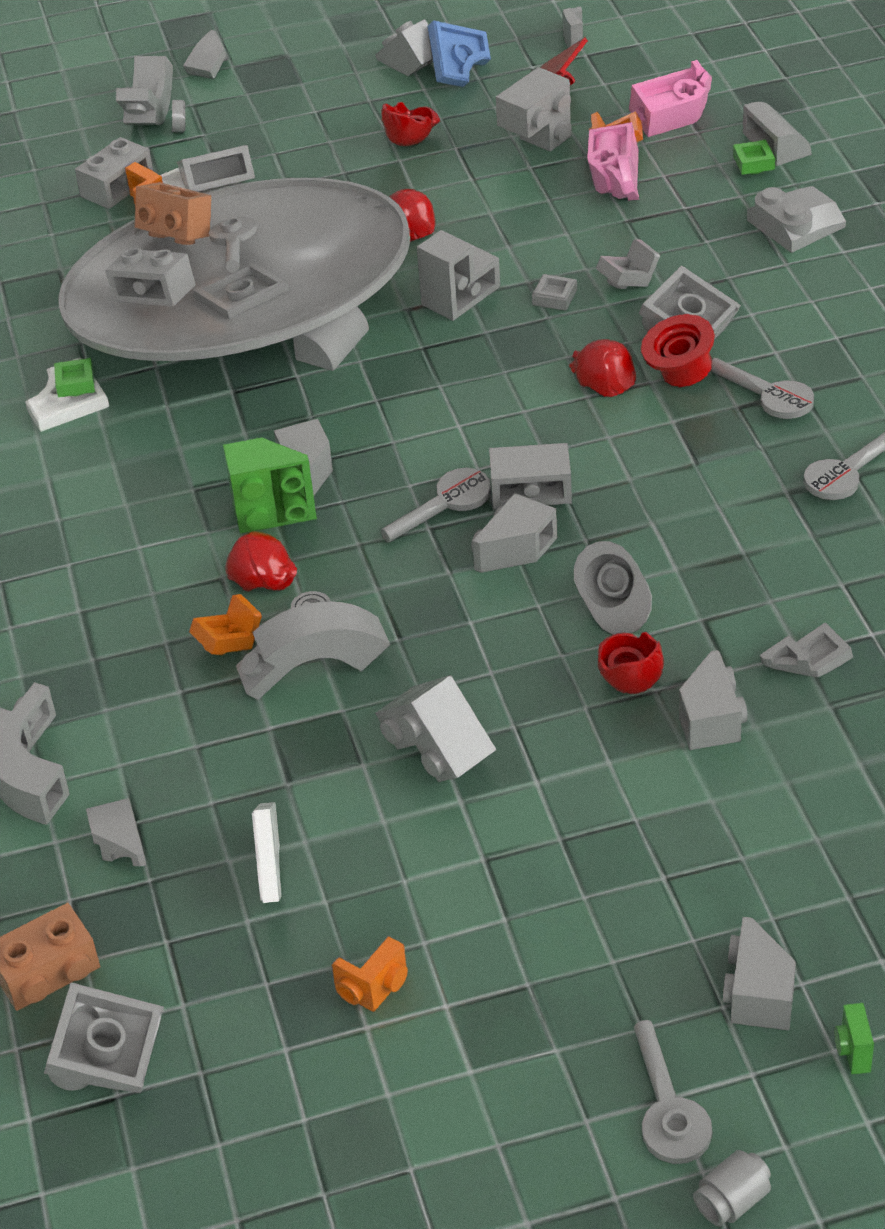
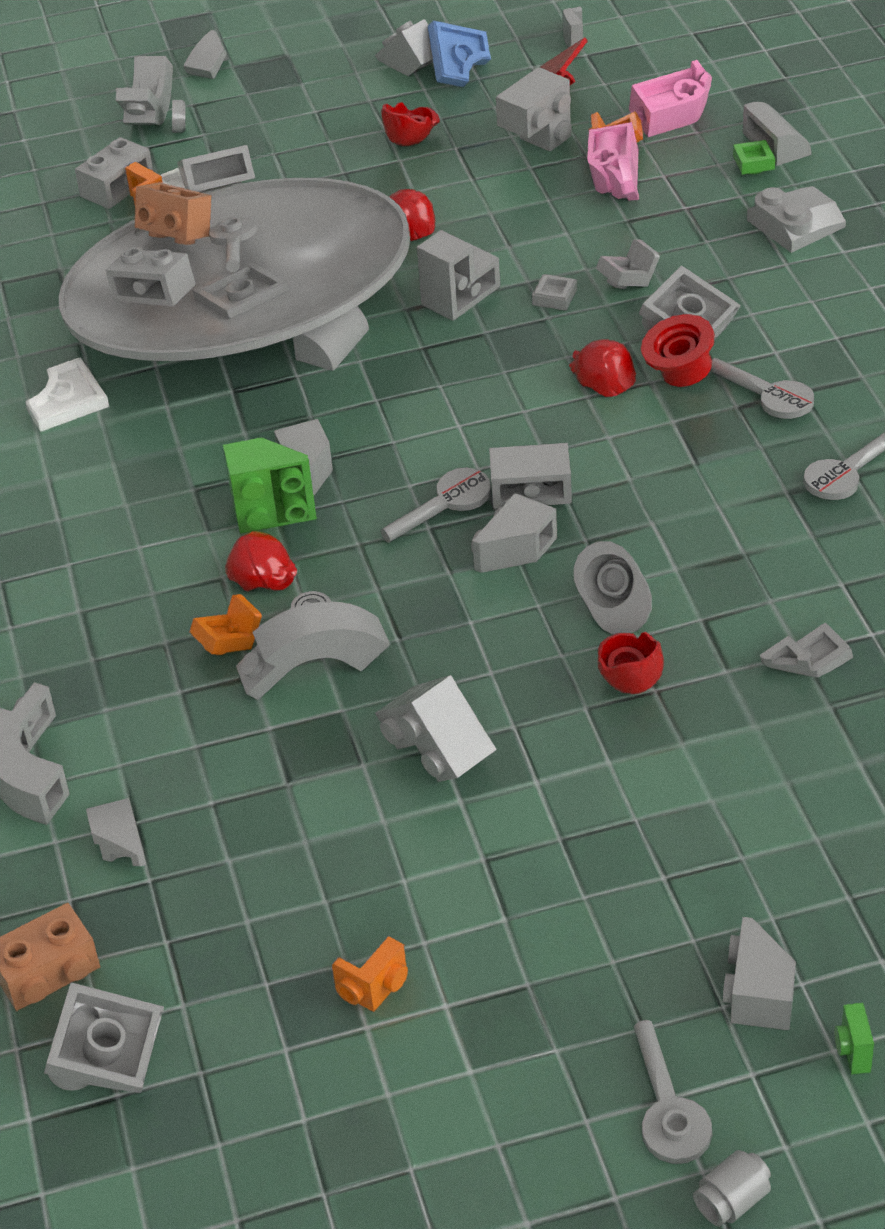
bright green plate [54,358,95,398] -> none
white tile [252,802,282,903] -> none
light grey slope [679,650,748,750] -> none

